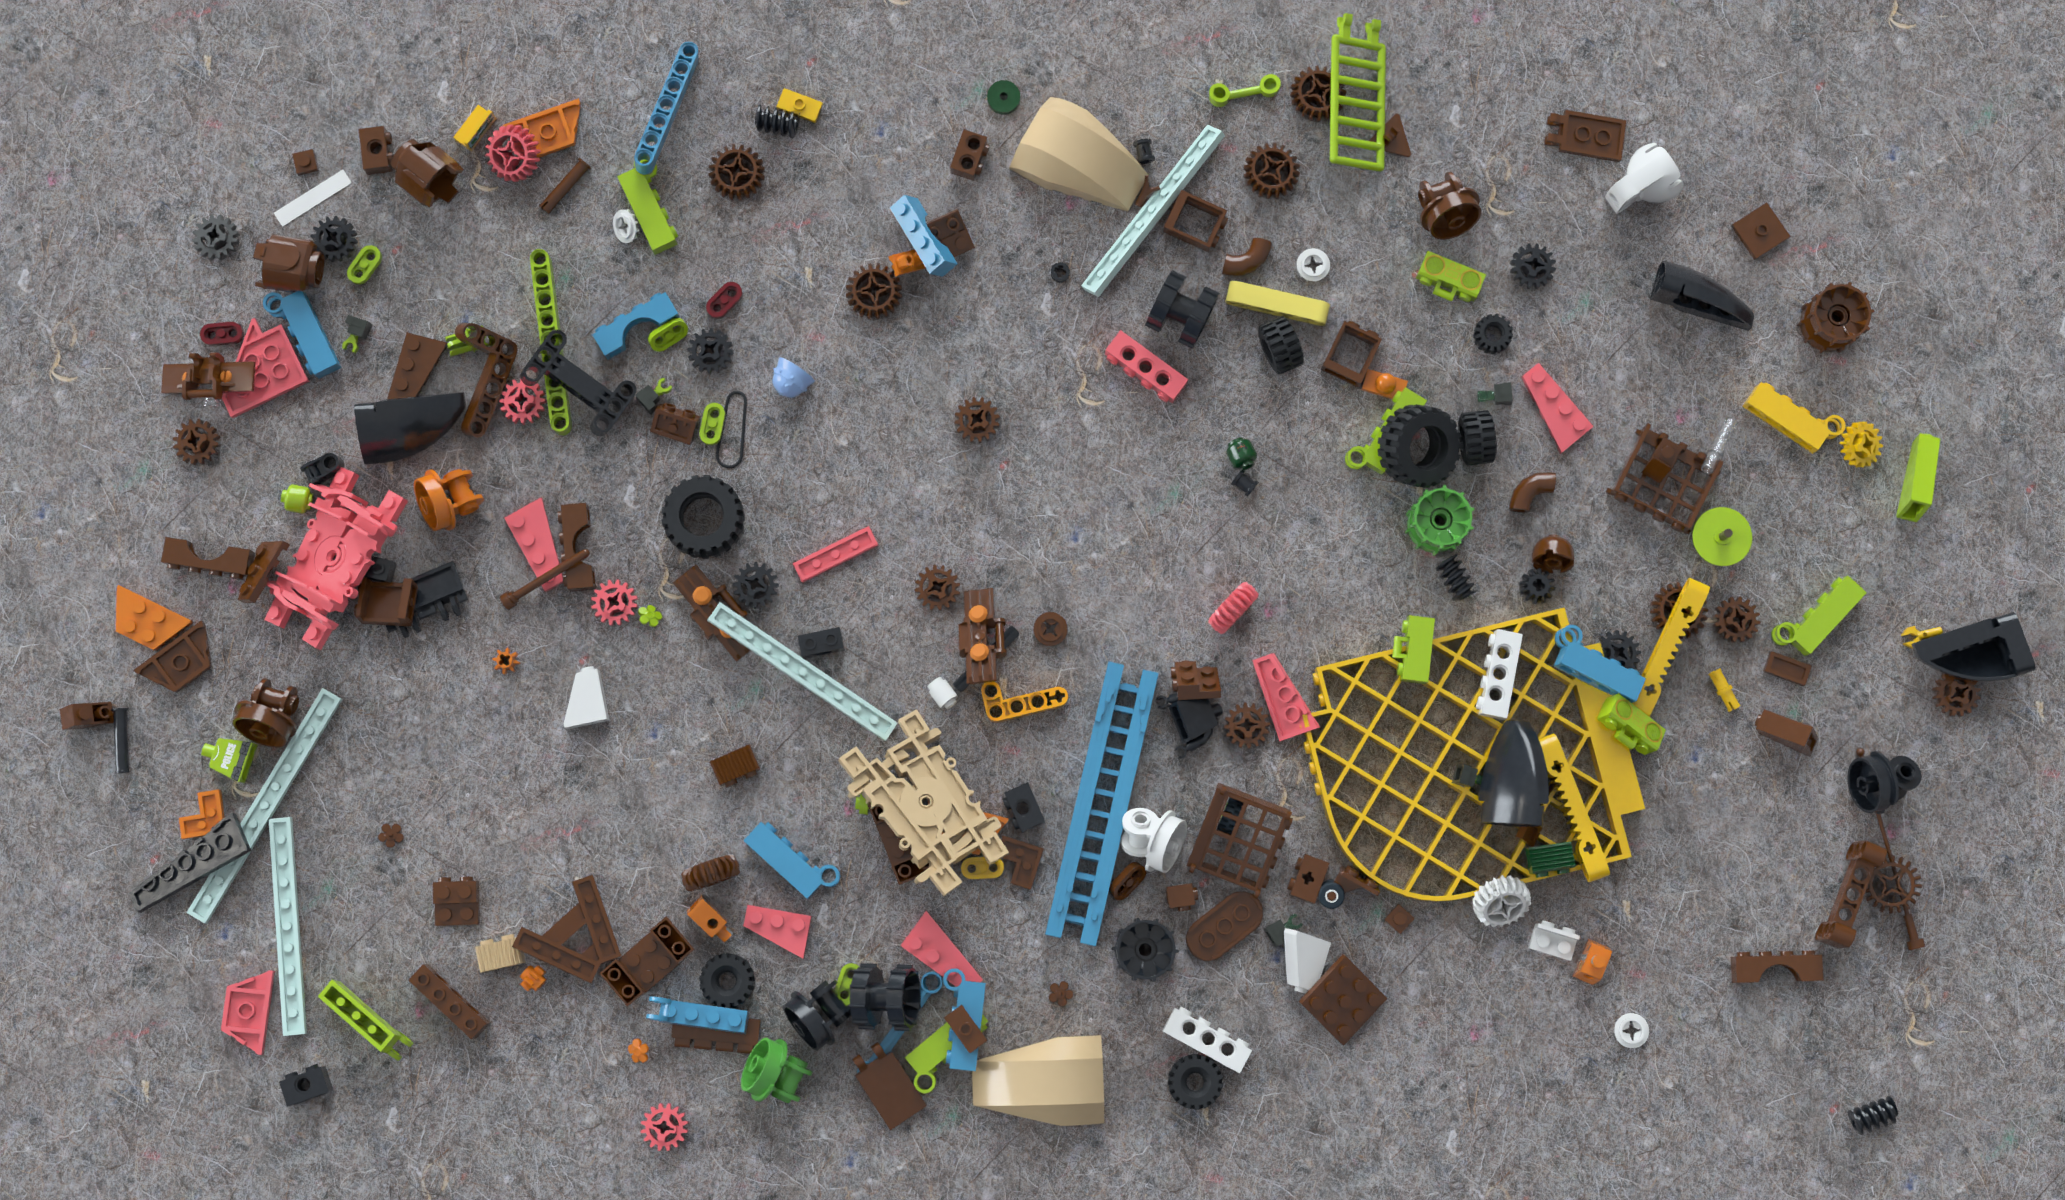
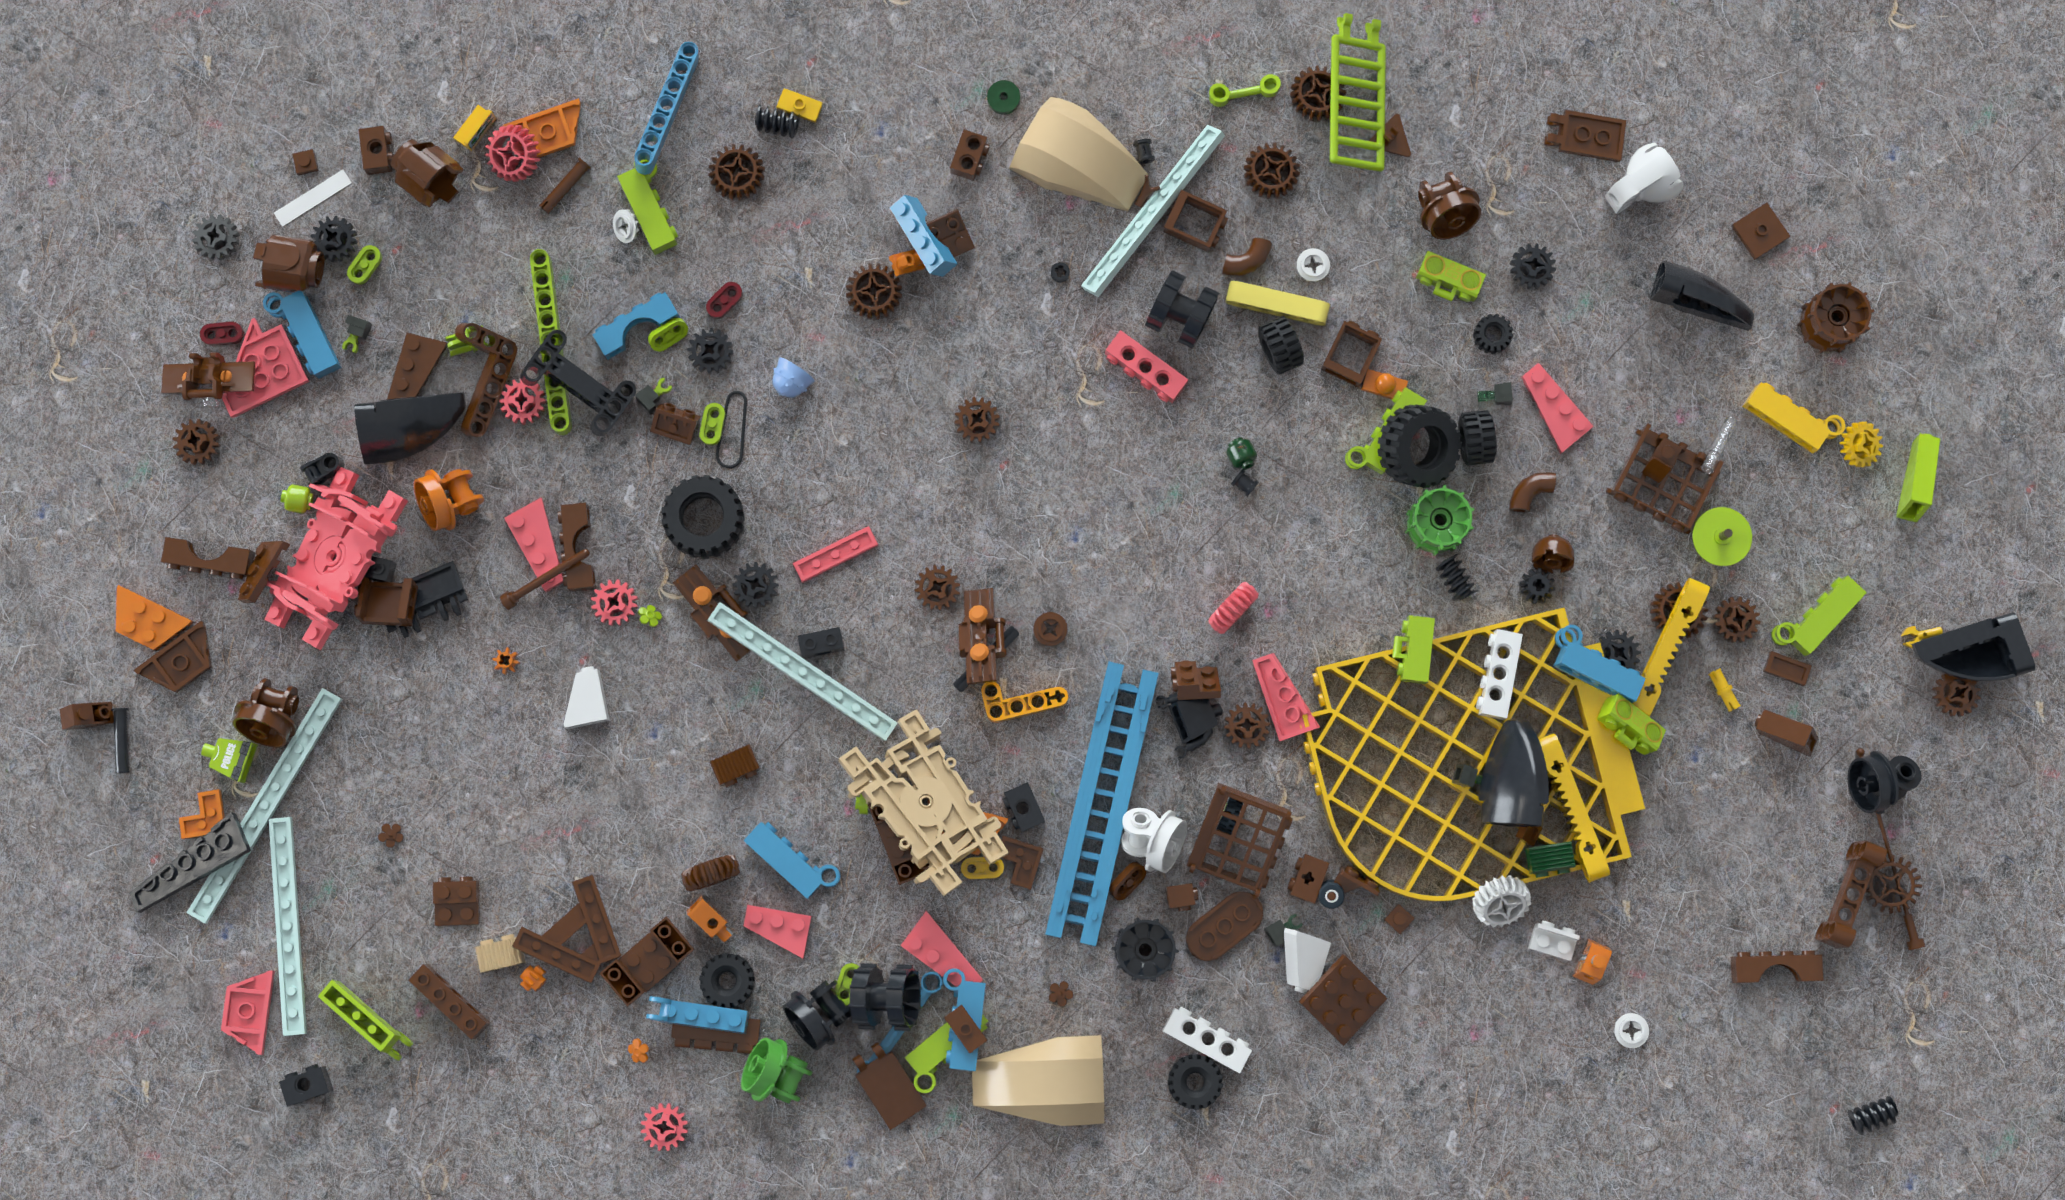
white brick [927,677,958,709] -> none

